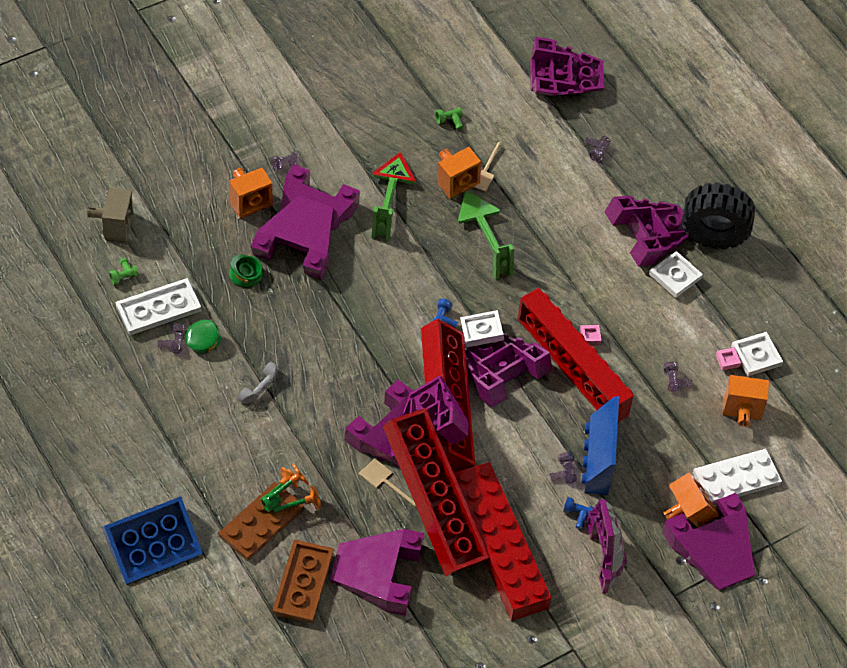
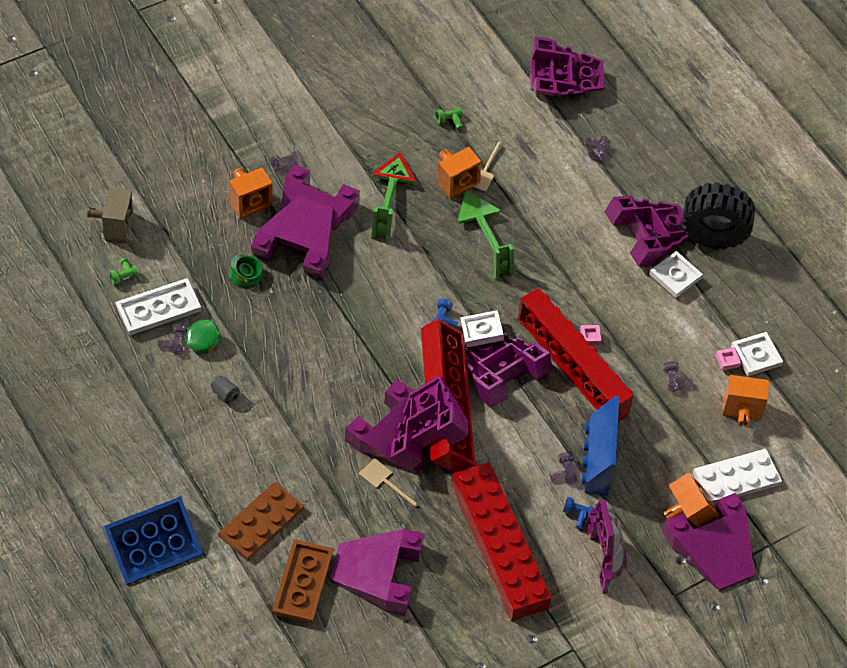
light grey bar [238,362,277,404] -> none
plant [260,464,321,513] -> none
red brick [383,408,489,577] -> none
none -> dark grey brick [211,376,240,403]

